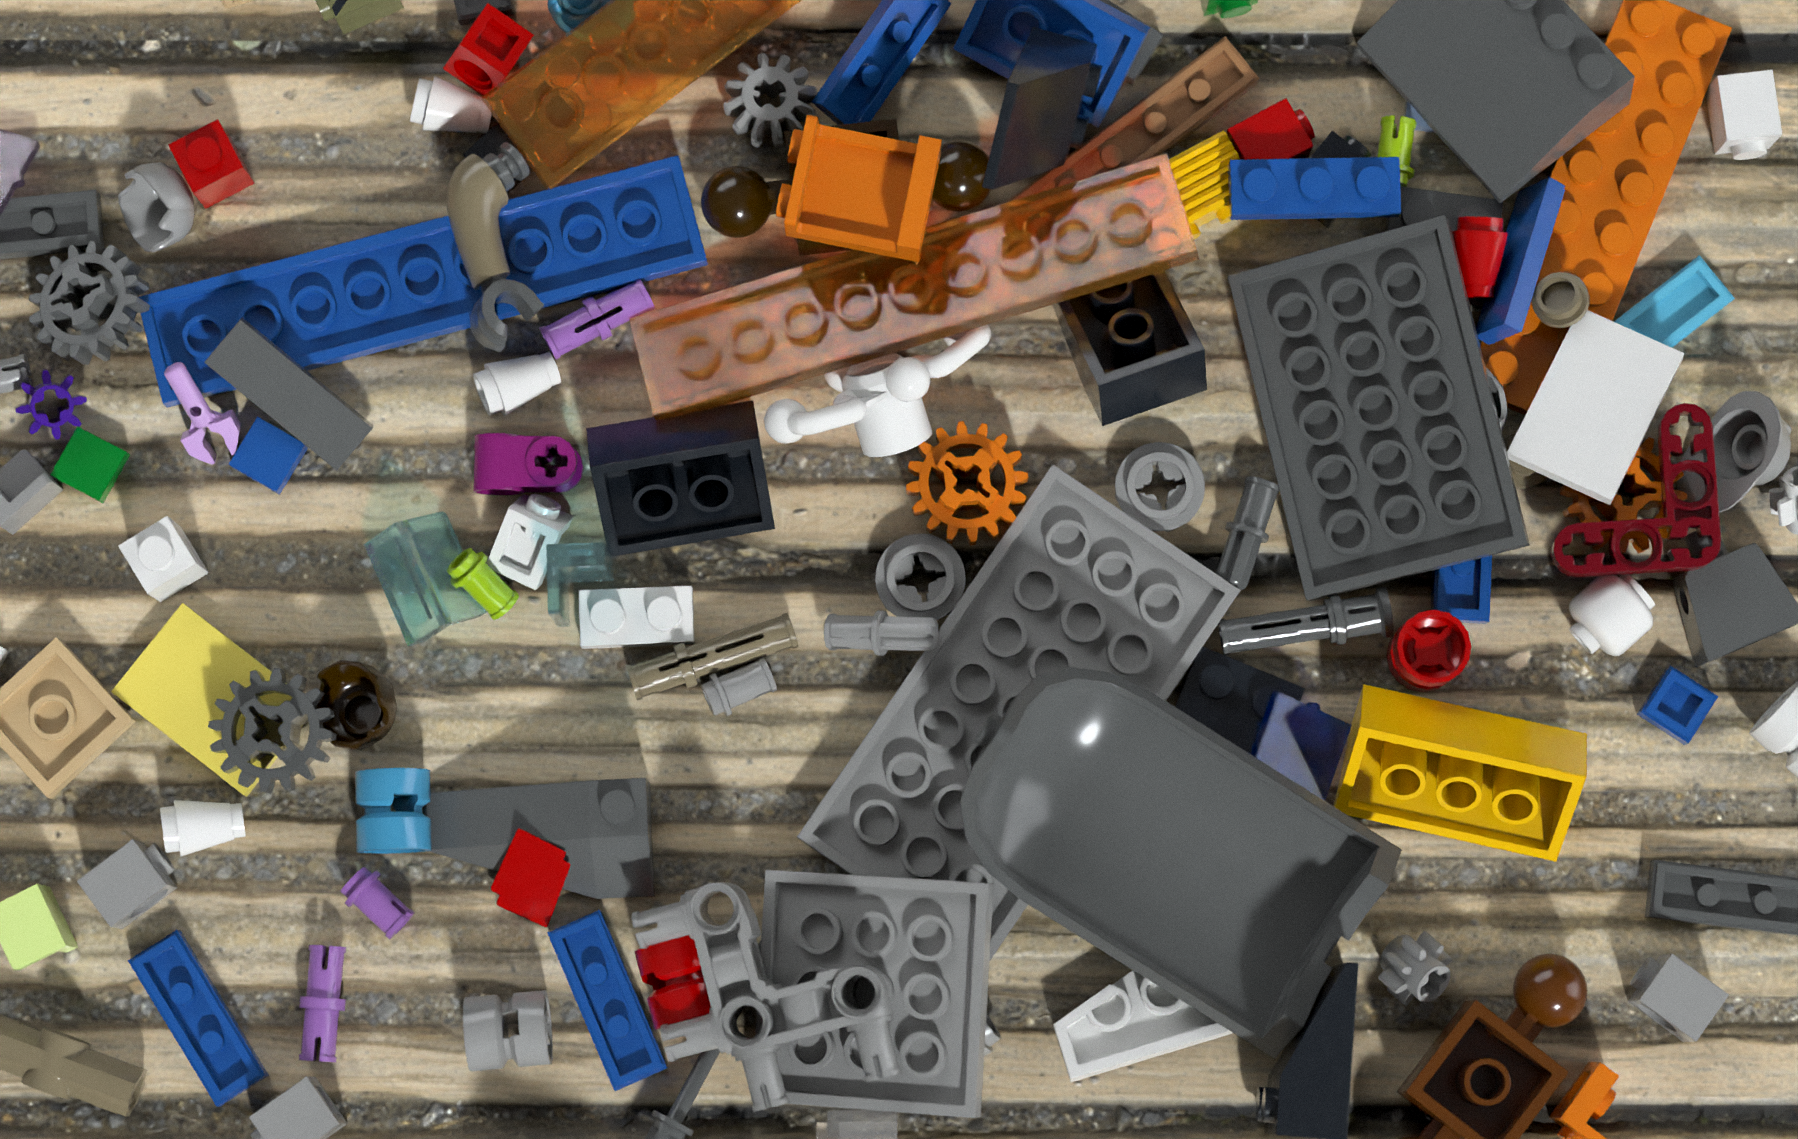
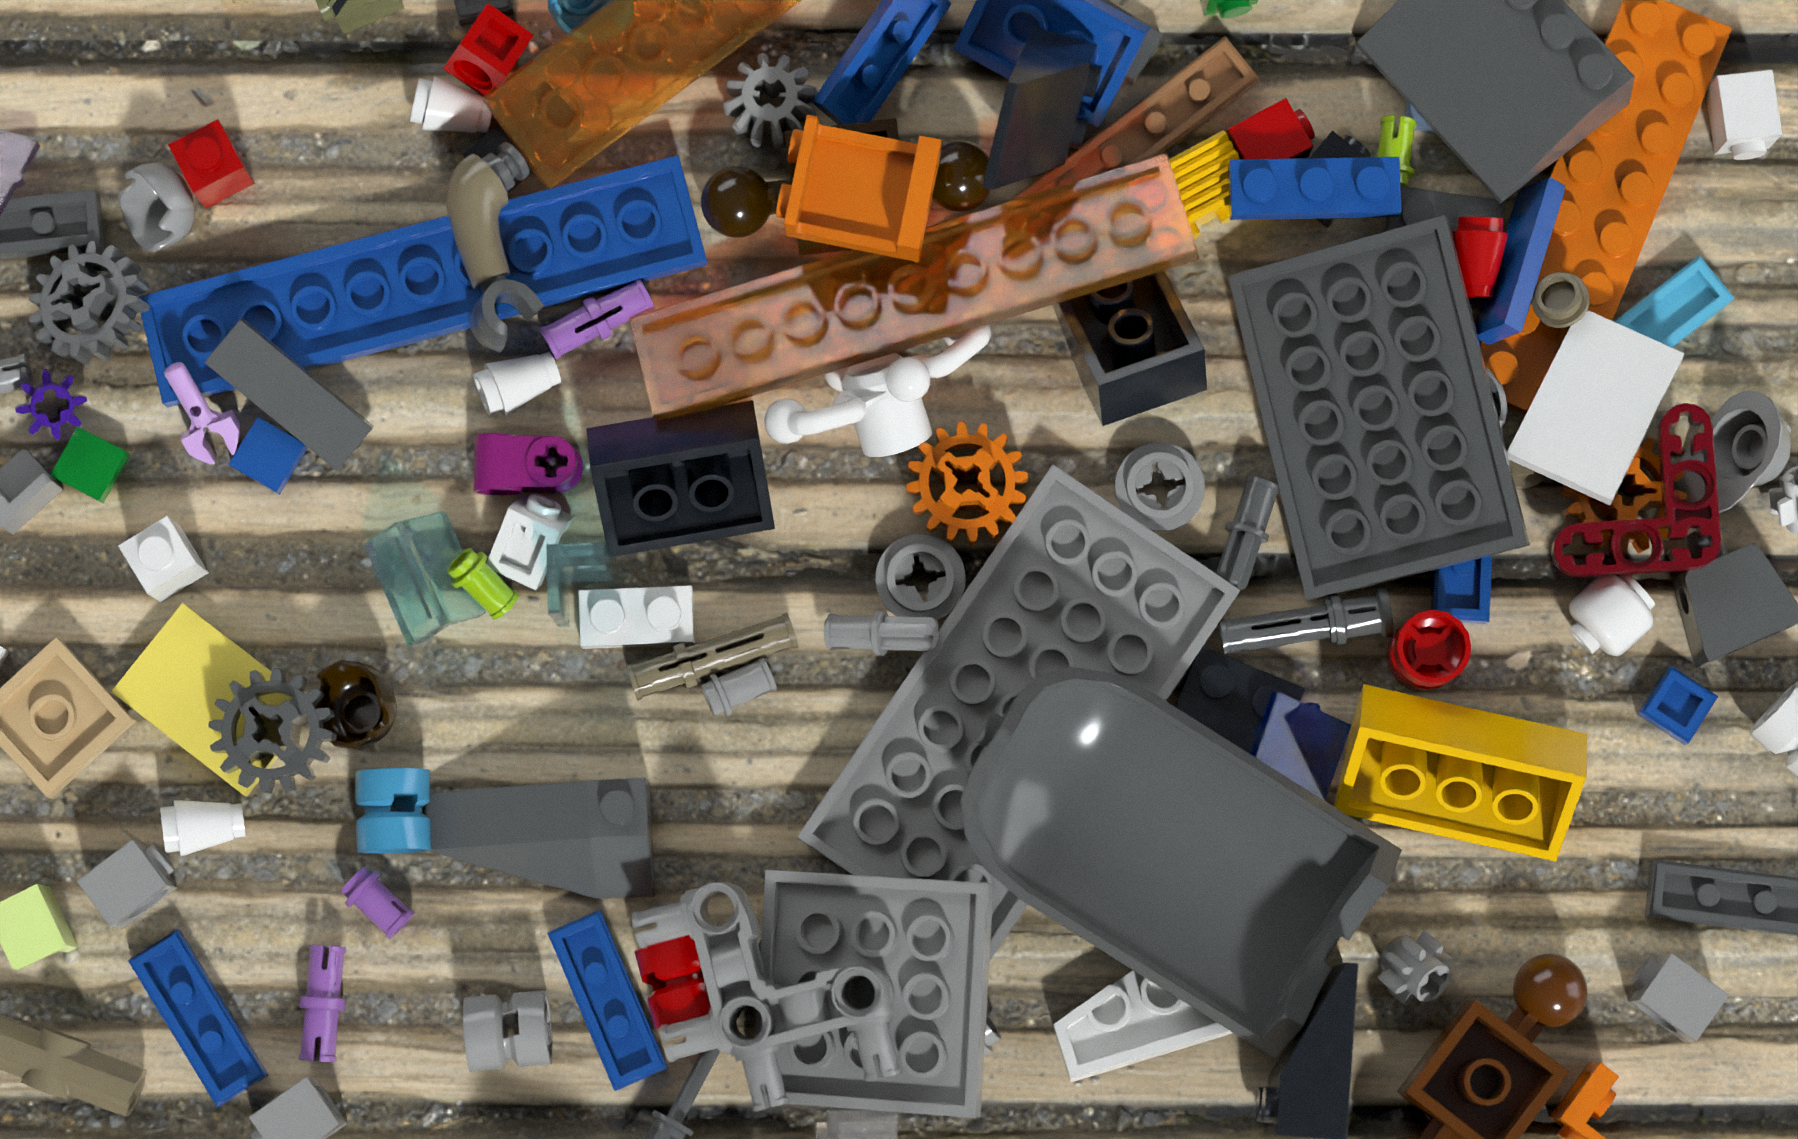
red sticker [491,828,571,927] -> none

